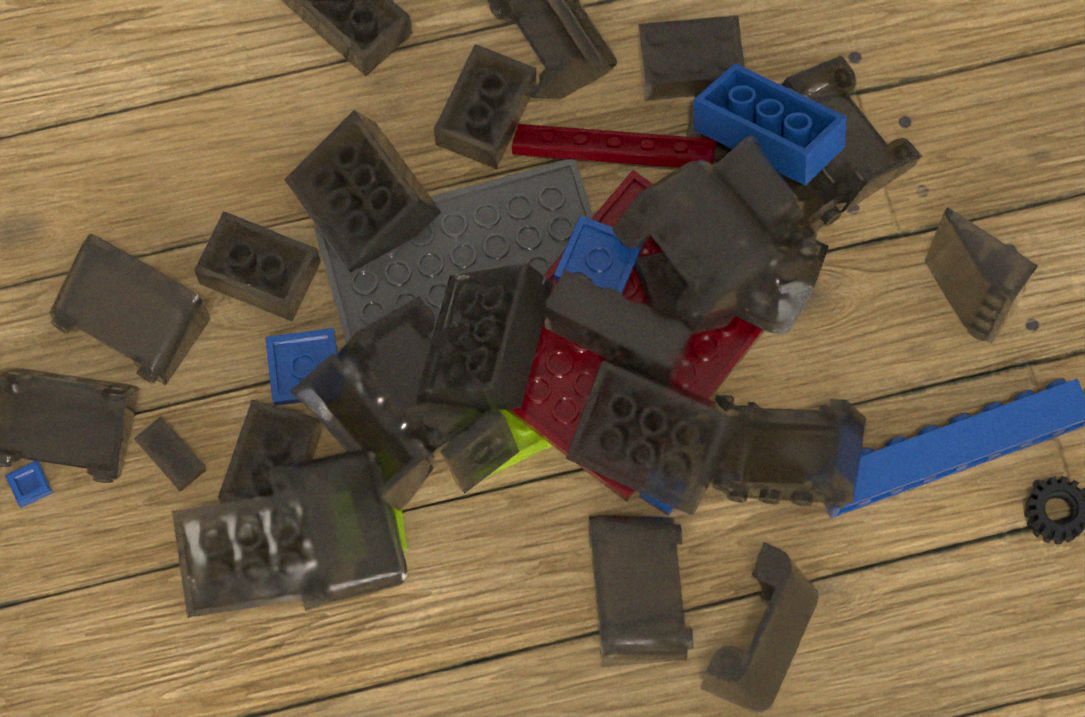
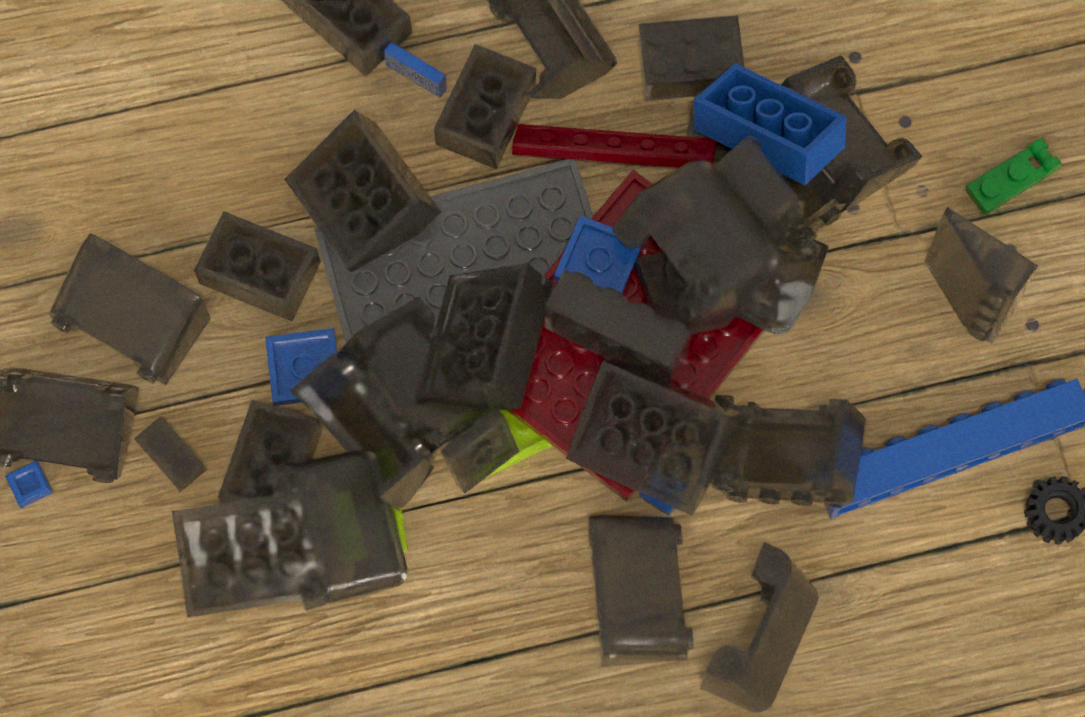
none -> blue tile [384,42,447,98]
none -> green plate [965,138,1063,216]

